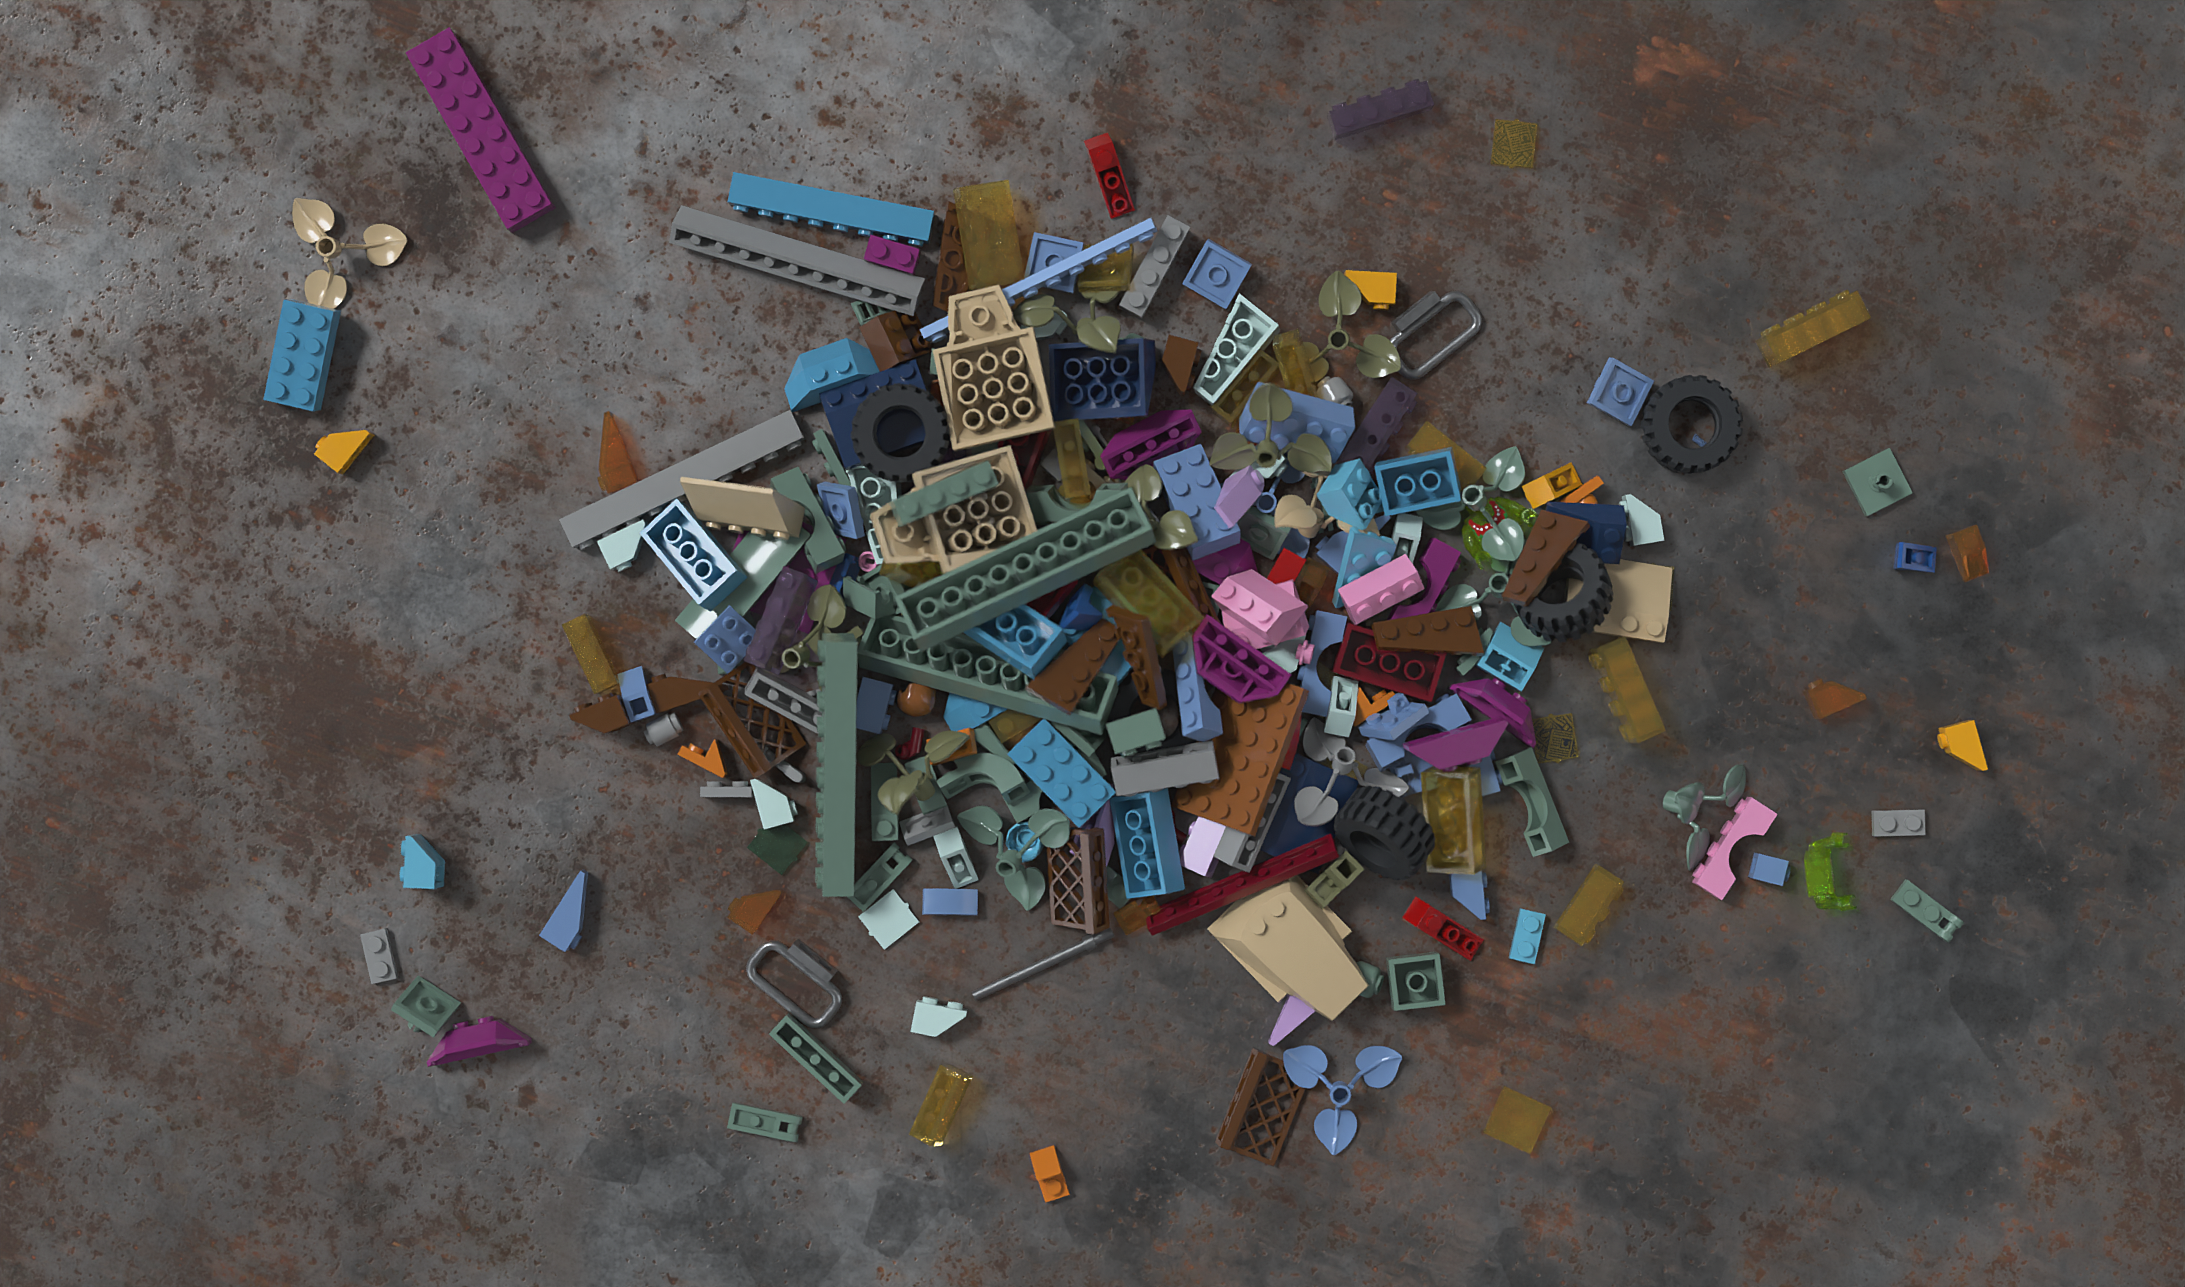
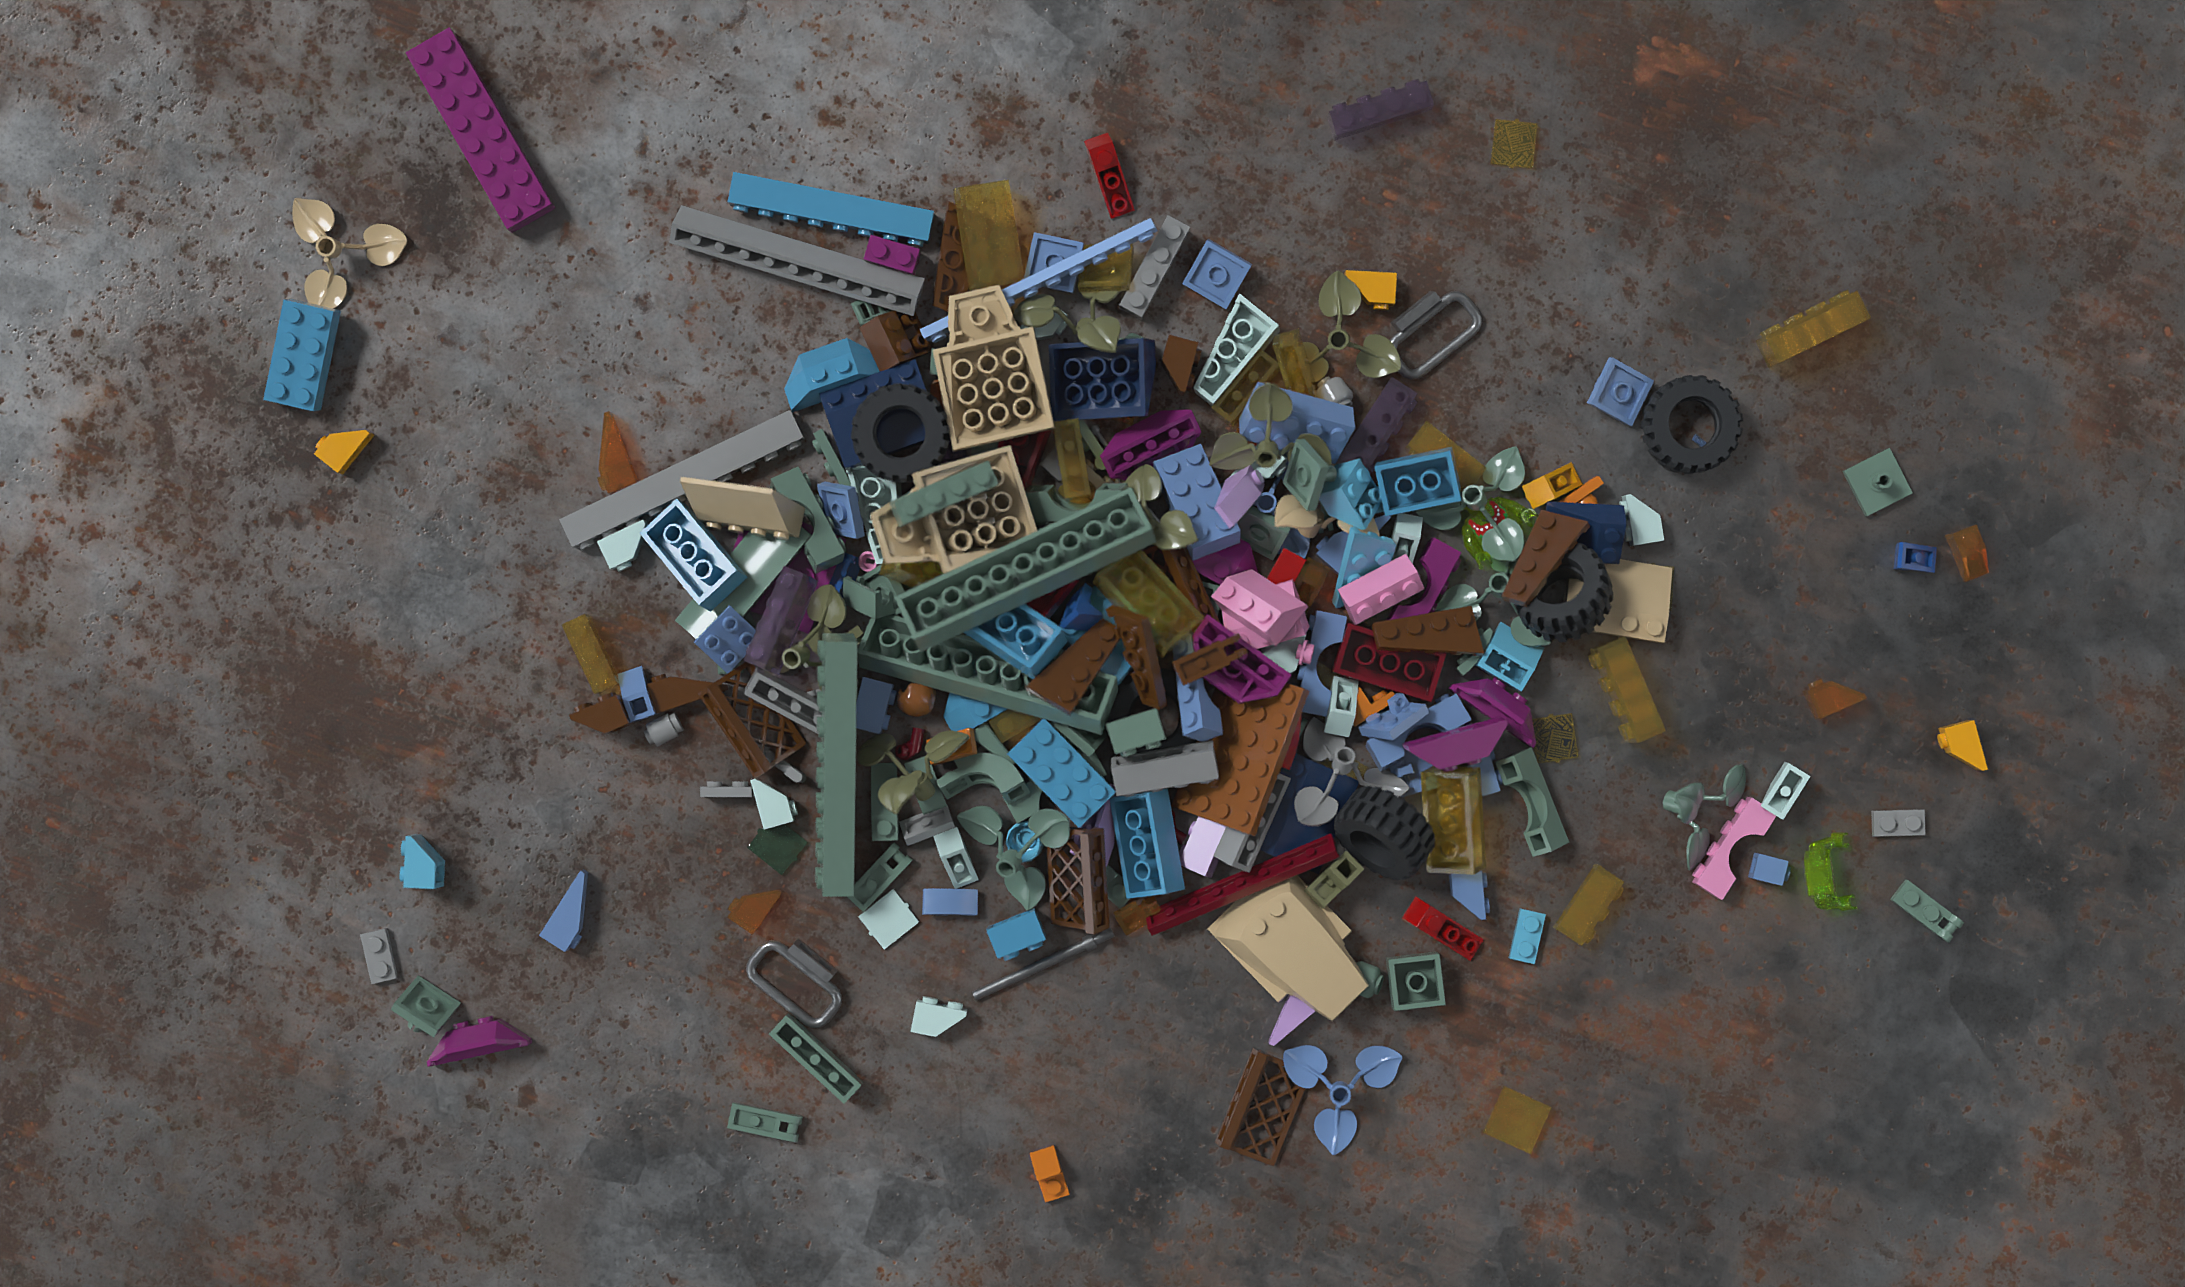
orange slope [678,739,728,778] -> none
clear yellow brick [909,1065,973,1146] -> none
none -> dark azure brick [986,908,1046,961]
none -> reddish brown hinge [1172,633,1248,686]
none -> sand green tile [1283,439,1337,511]
none -> light aqua slope [1761,762,1811,820]

